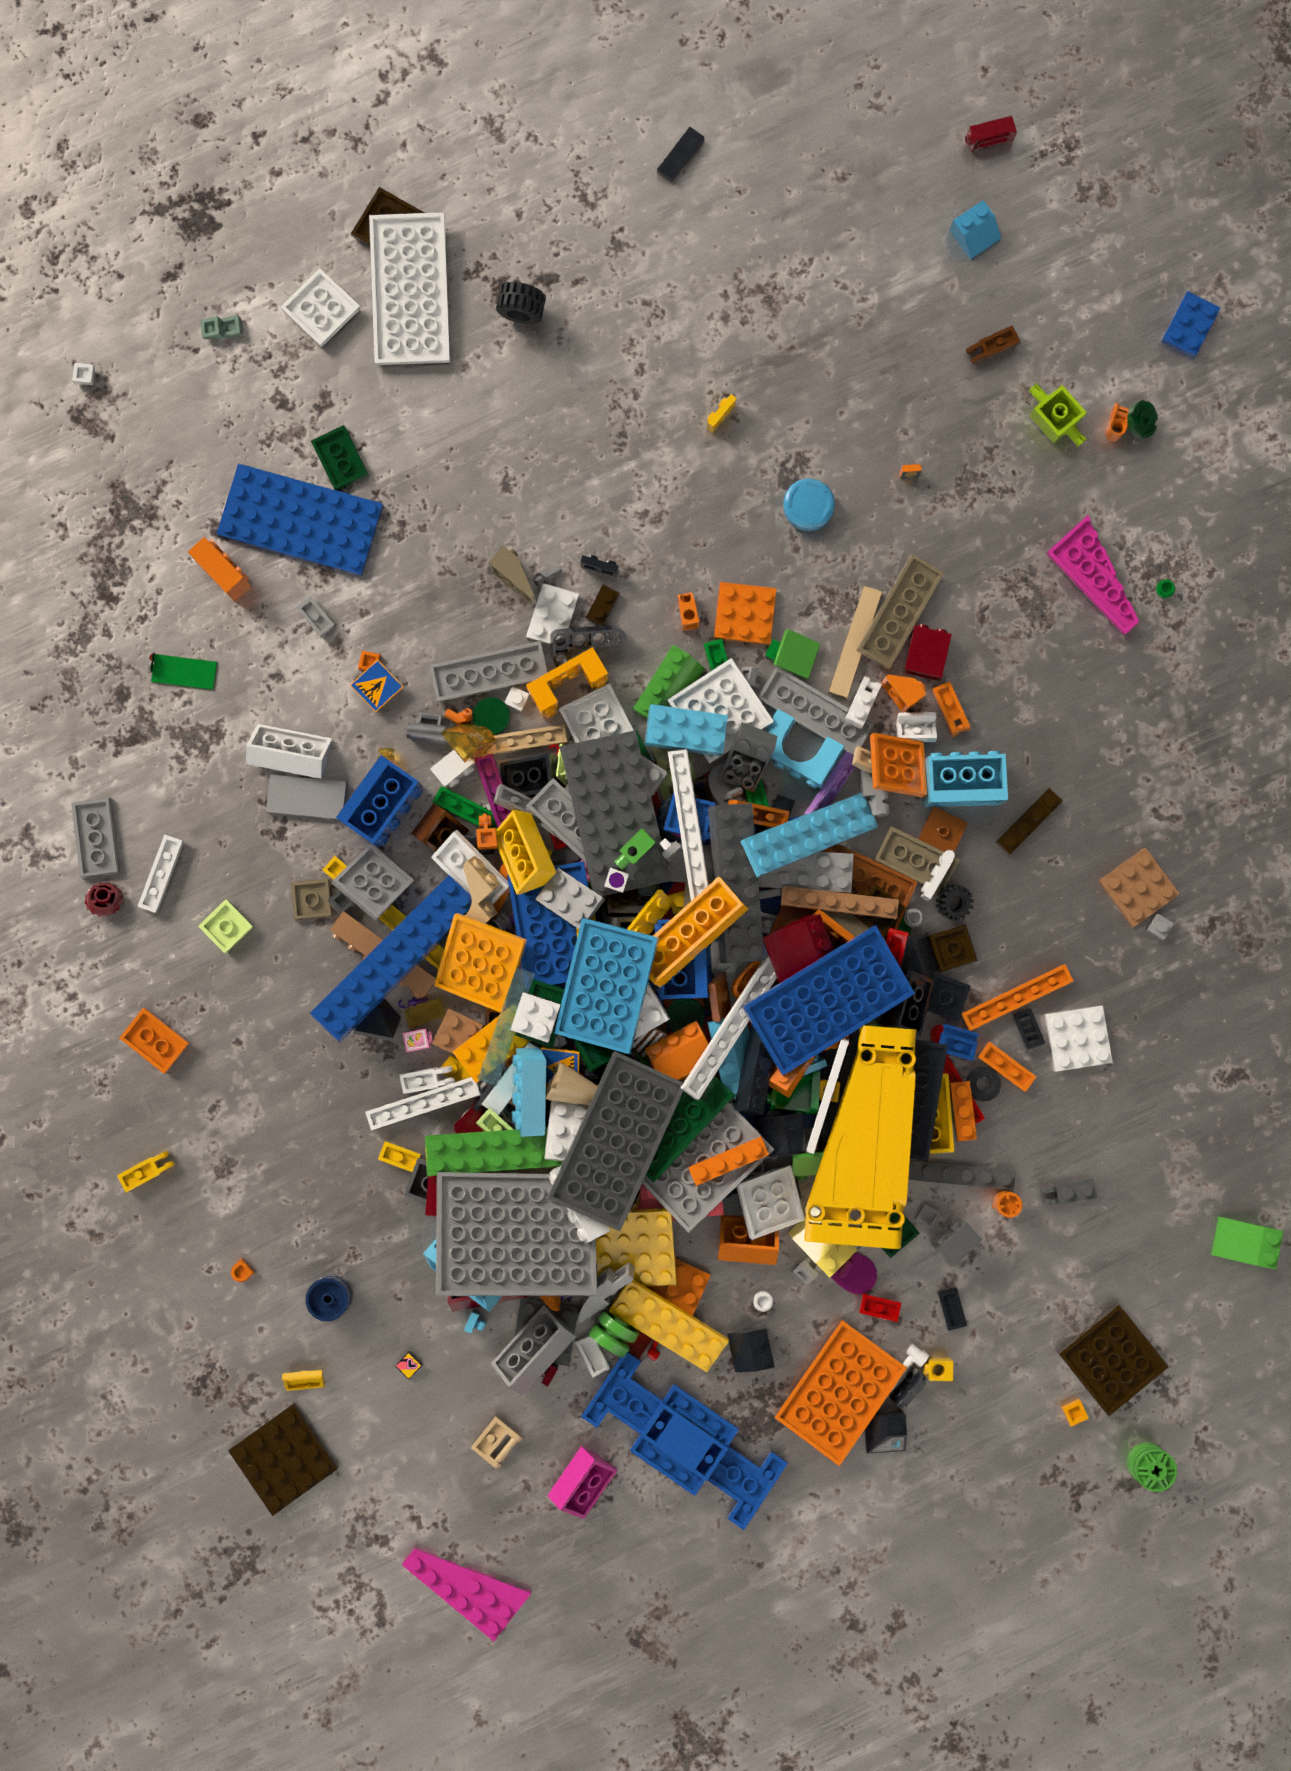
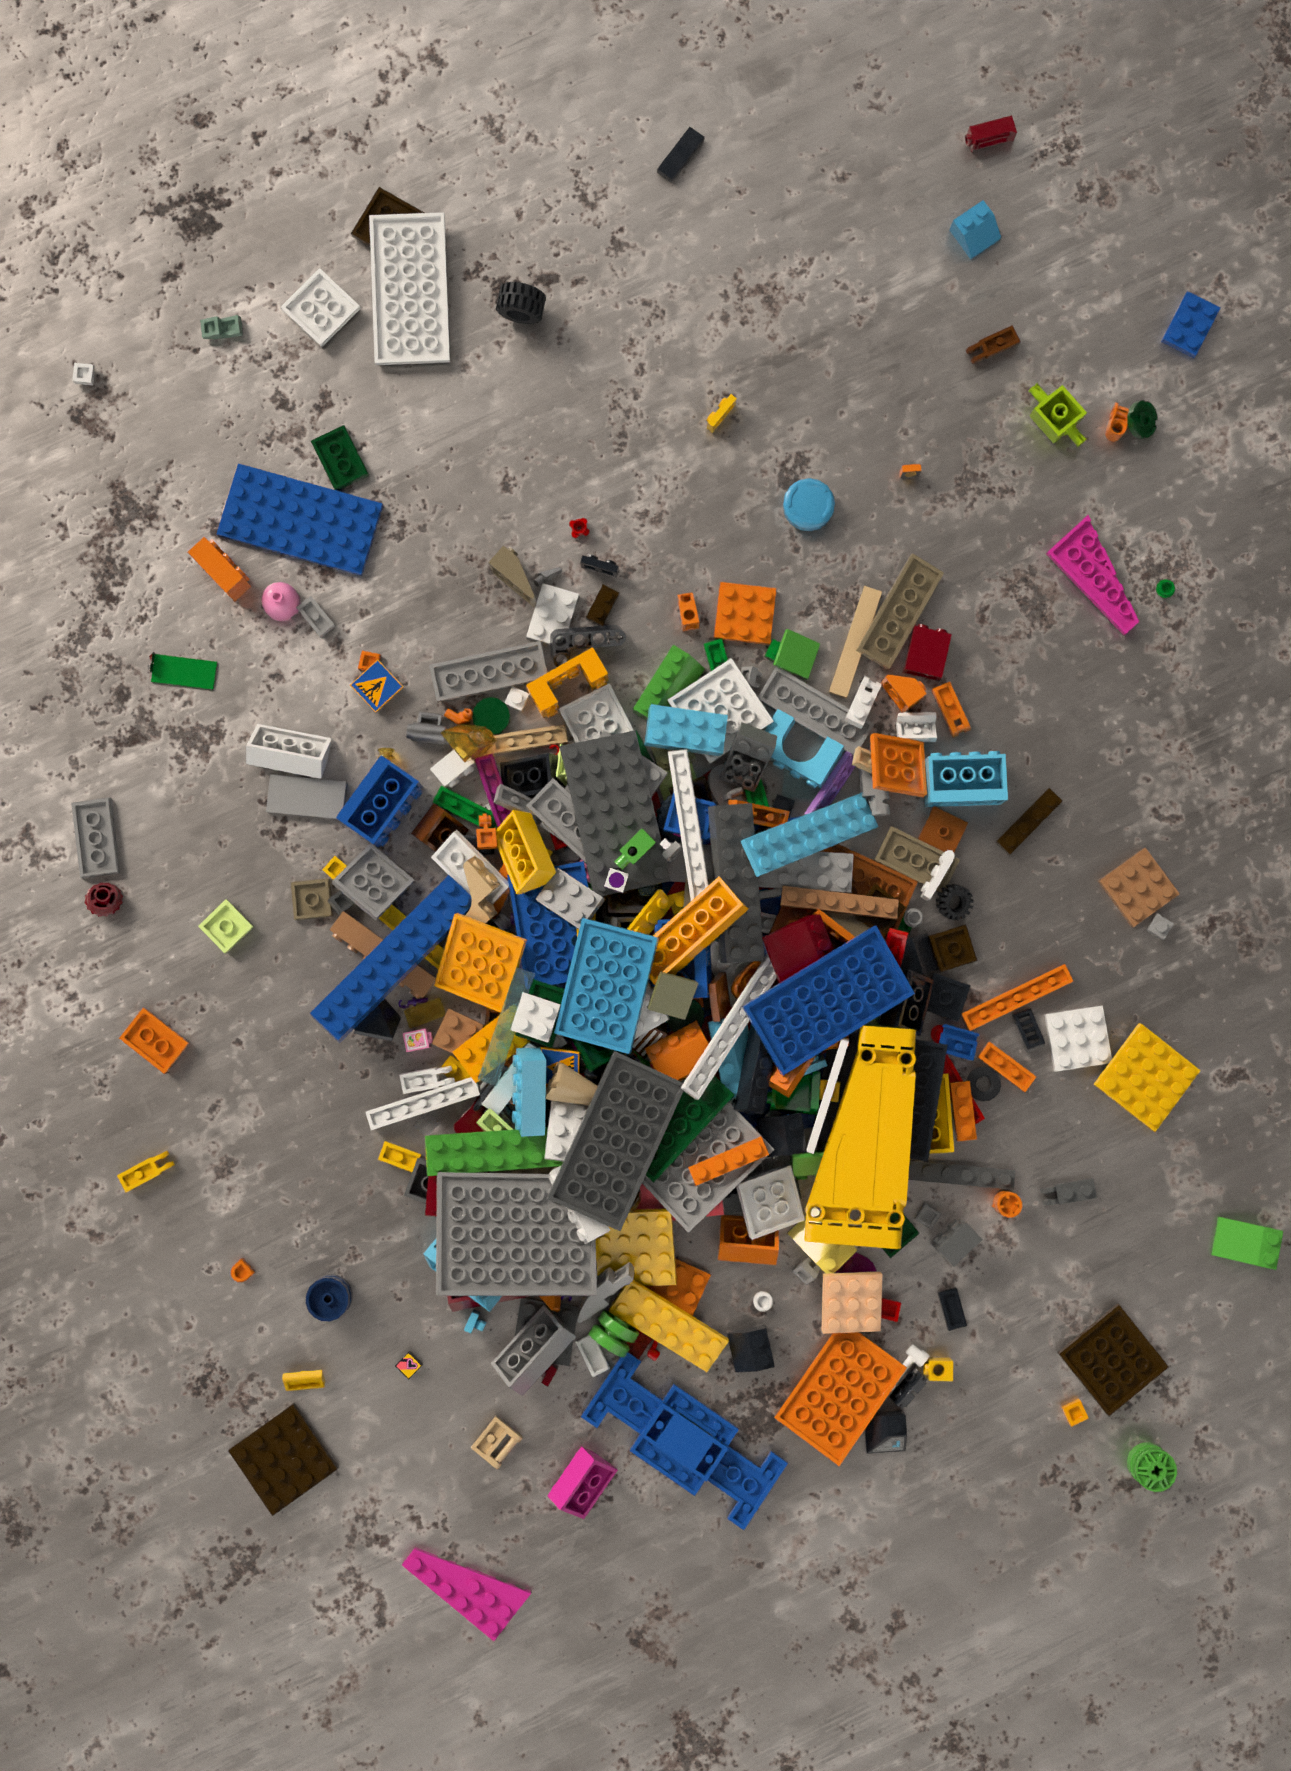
white plate [138,834,184,913] -> none
none -> bright pink cylinder [261,582,301,621]
none -> red plate [569,518,590,538]
none -> olive tile [647,971,698,1020]
none -> light nougat plate [821,1272,882,1334]
none -> yellow plate [1093,1023,1201,1132]

